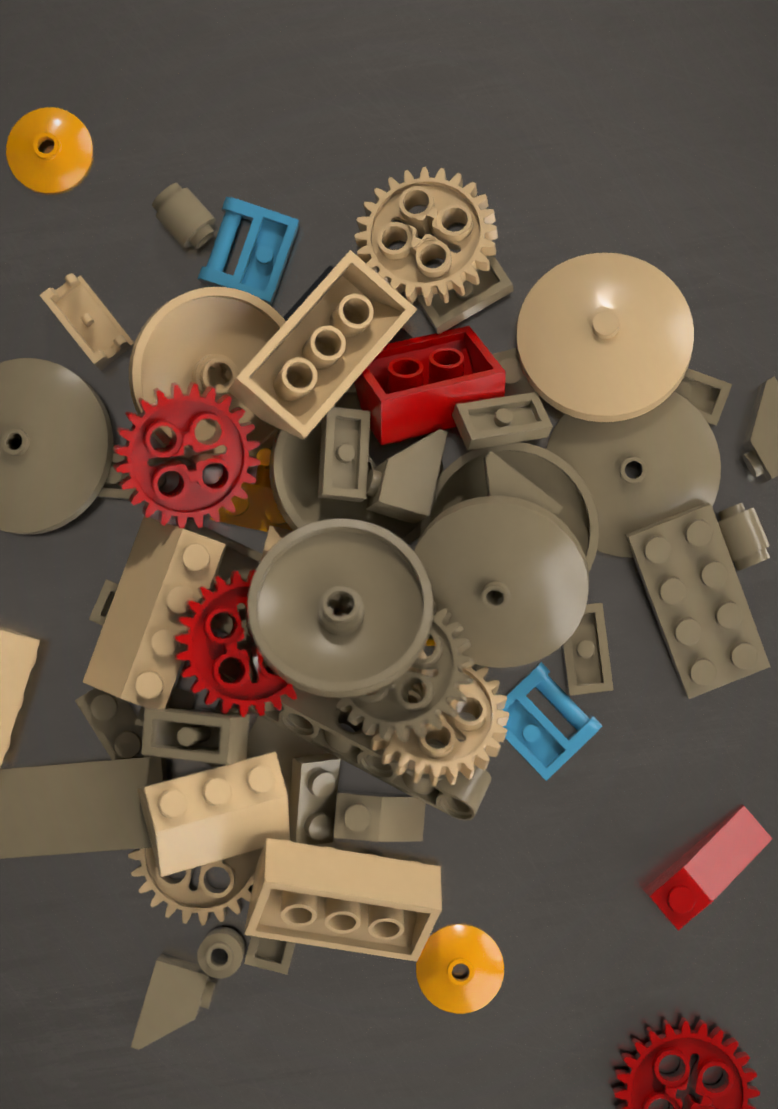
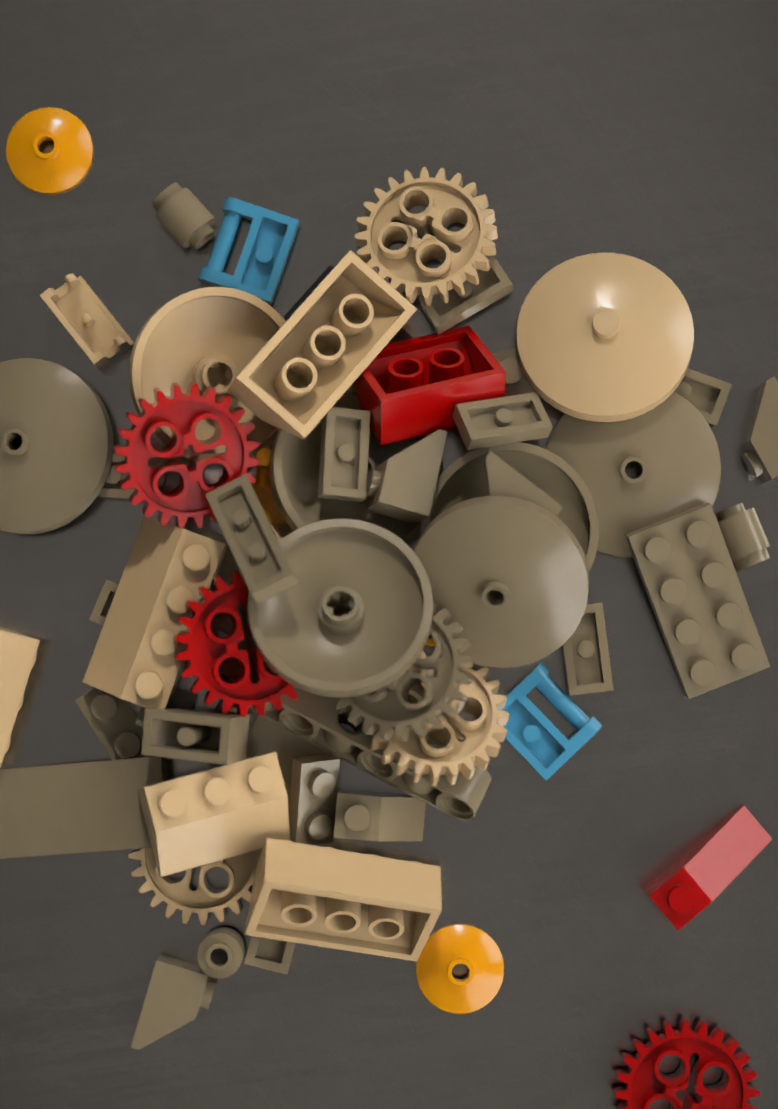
none -> dark tan plate [205,474,299,604]

